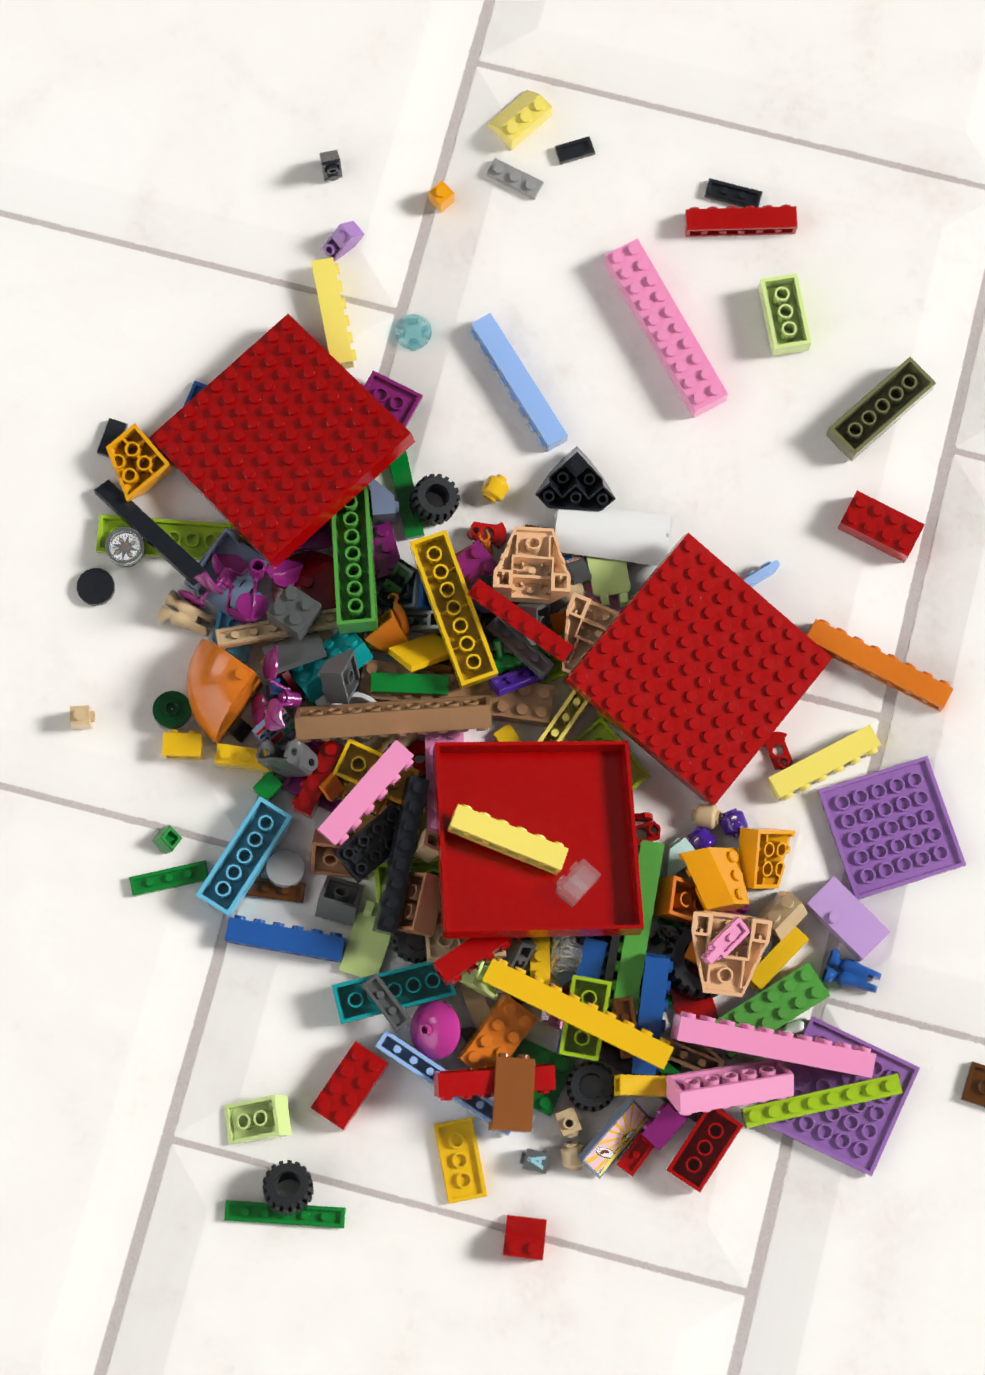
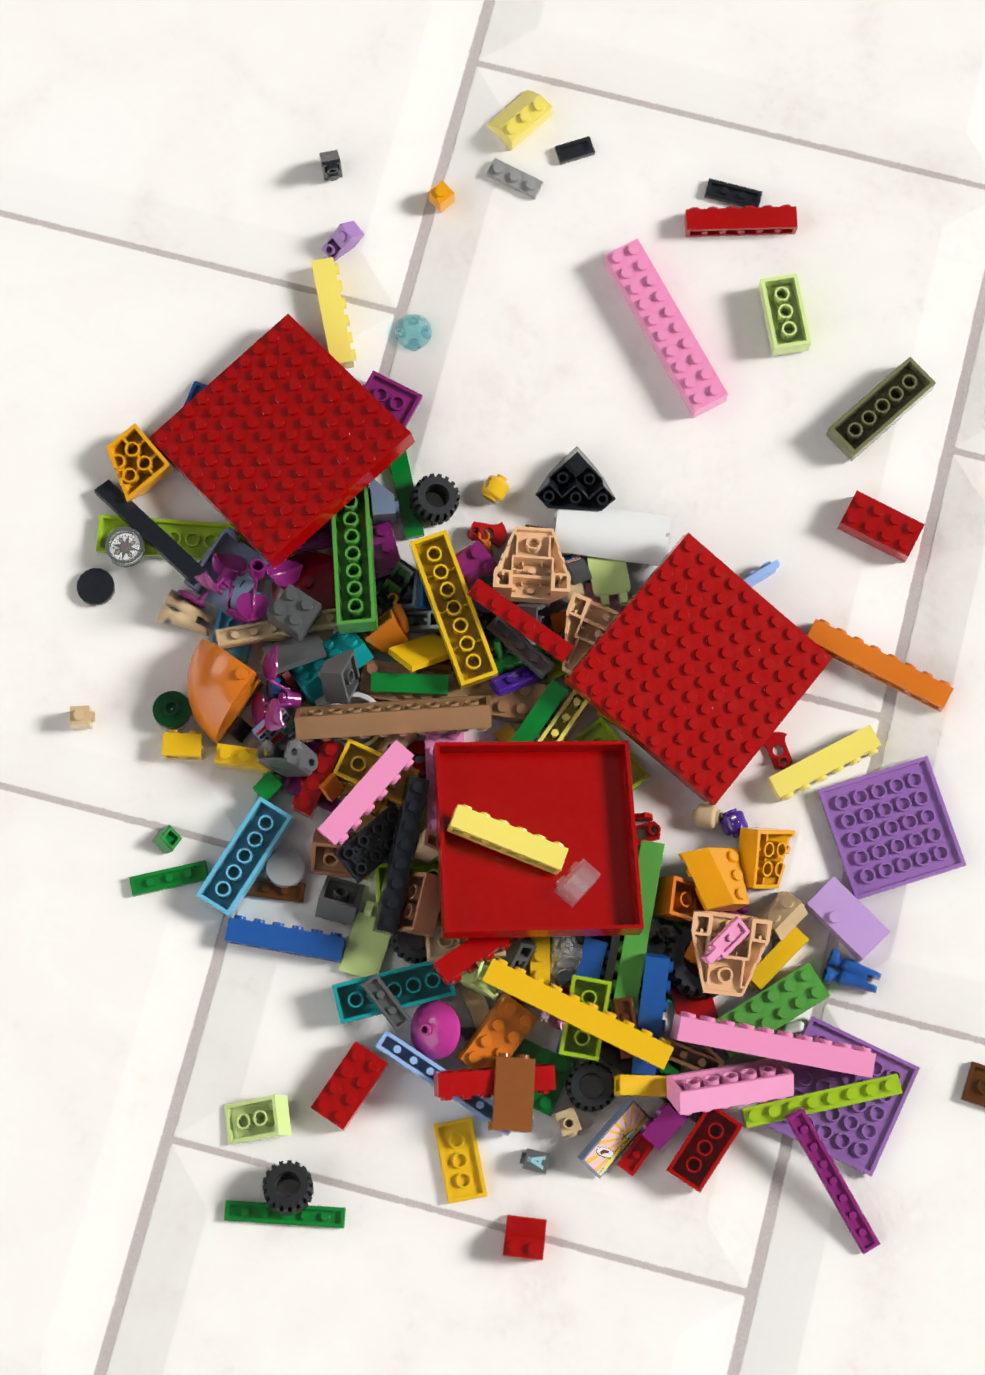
black tile [97,418,128,458] -> none
light blue brick [470,313,568,451] -> none
tan head [560,1140,586,1171] -> none
light aqua slope [666,837,695,876] -> none
dark purple head [687,827,716,850] -> none
none -> green tile [510,679,569,742]
none -> magenta tile [784,1106,880,1254]

